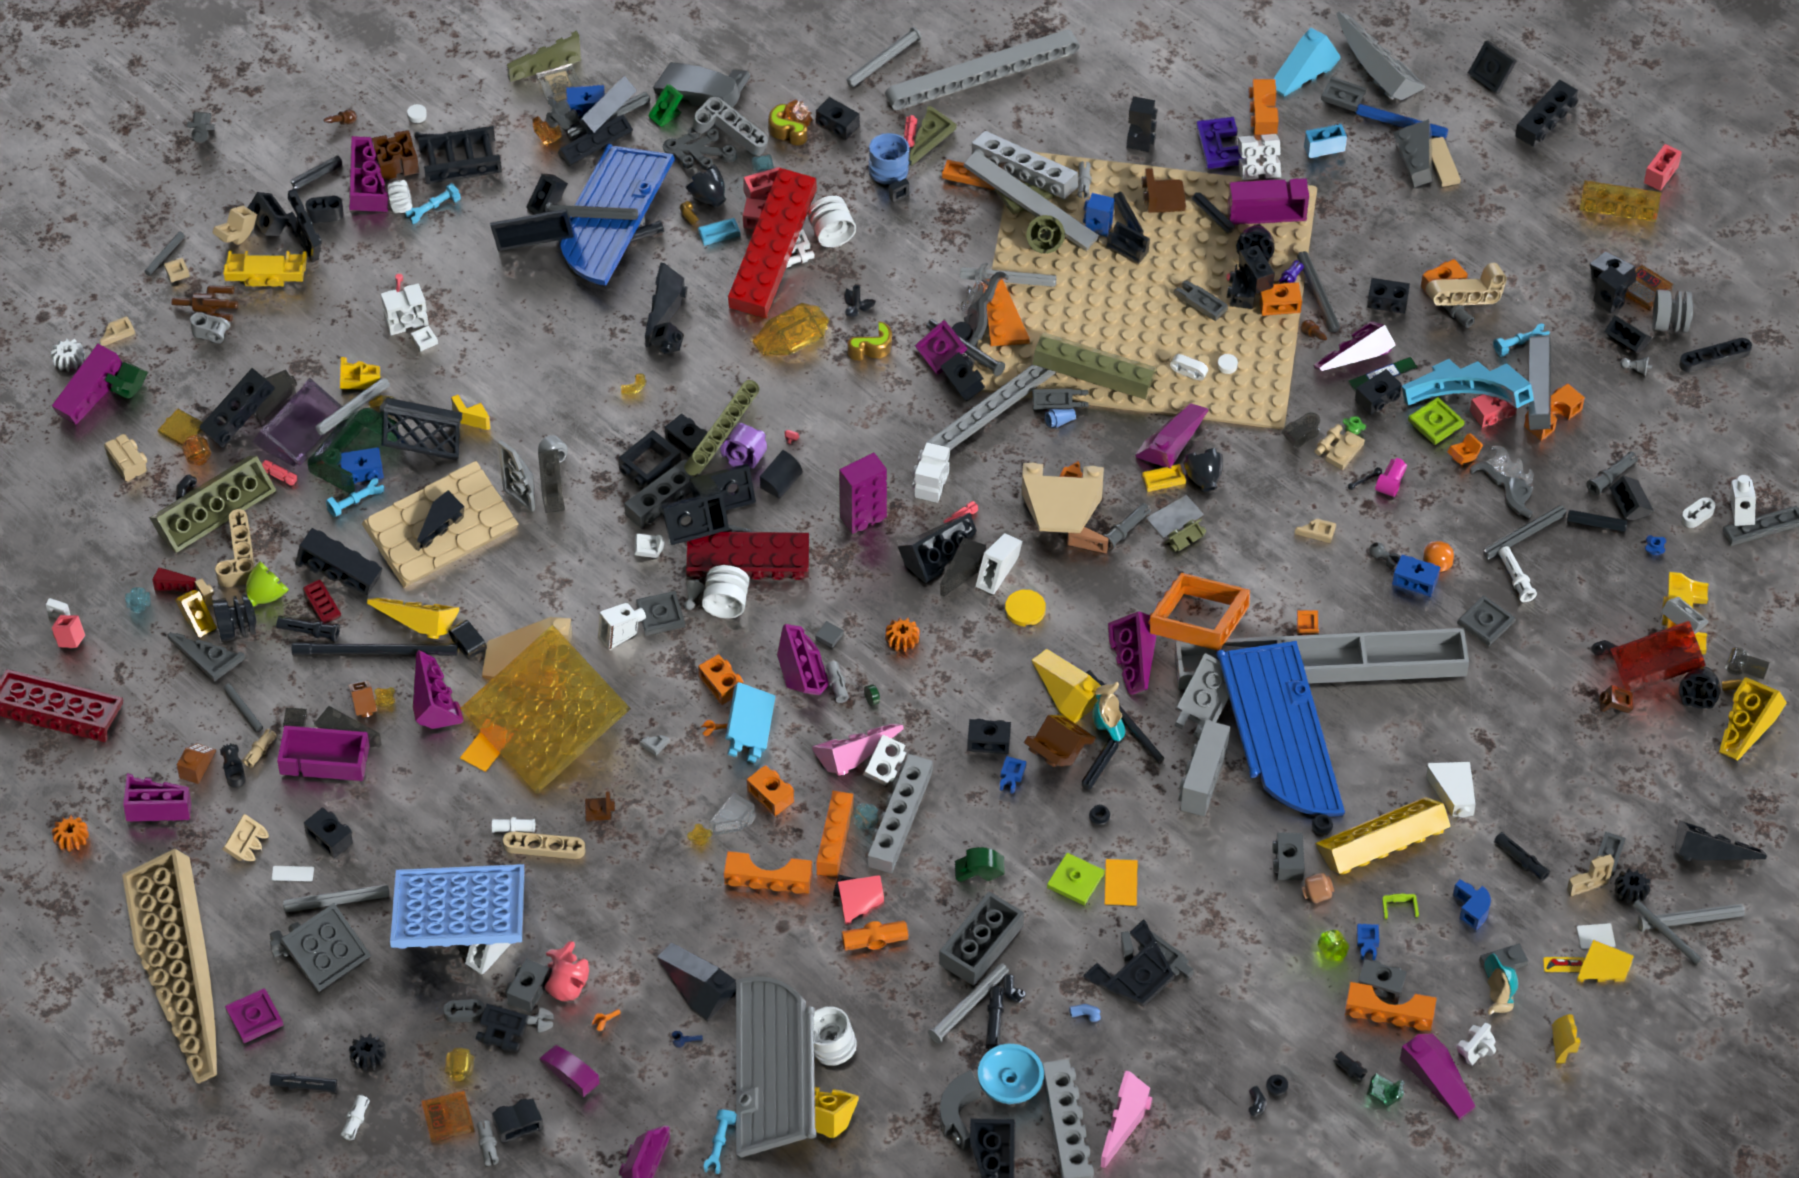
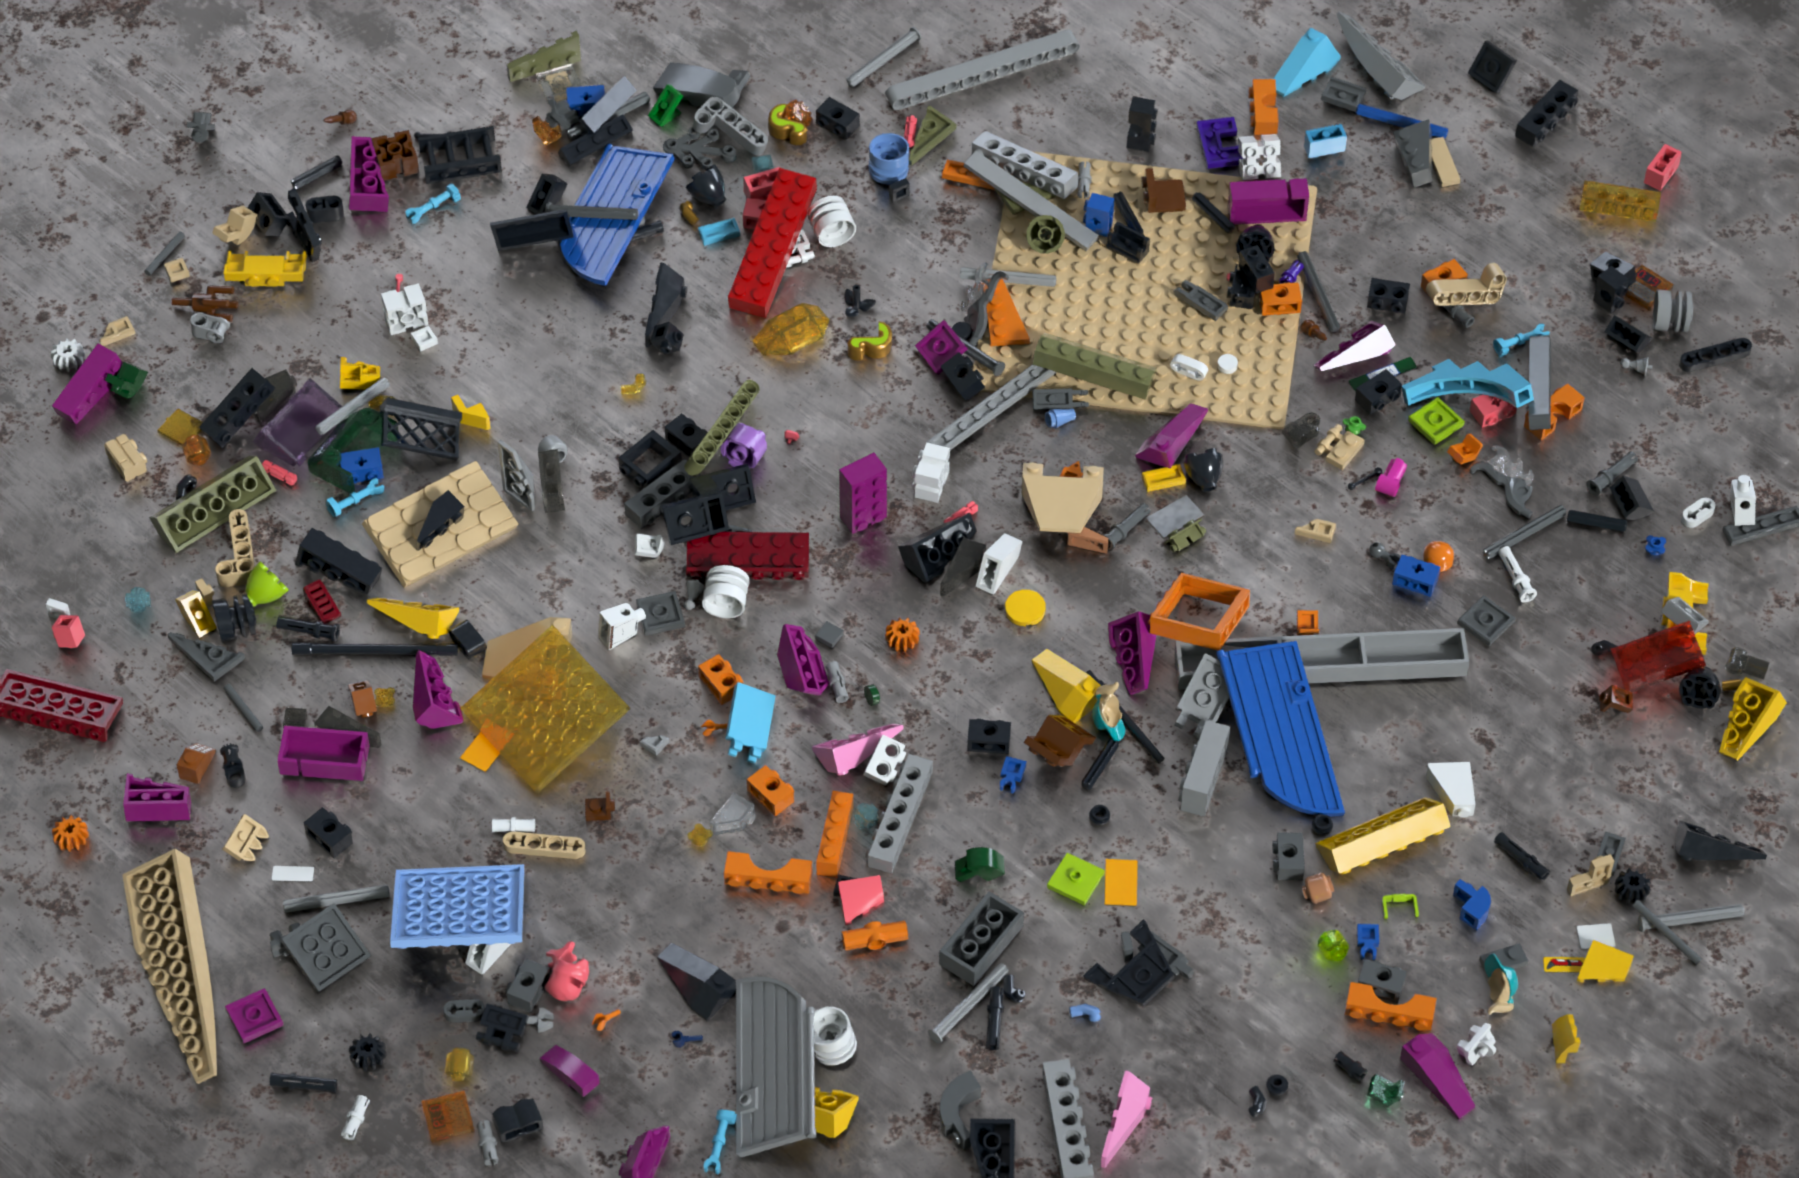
dark red slope [152,567,197,593] -> none
tan pin [242,729,277,768] -> none
white gear [387,180,412,213] -> none
white tile [407,104,427,123] -> none
black brick [760,450,803,499] -> none
medium azure dish [978,1044,1044,1104] -> none

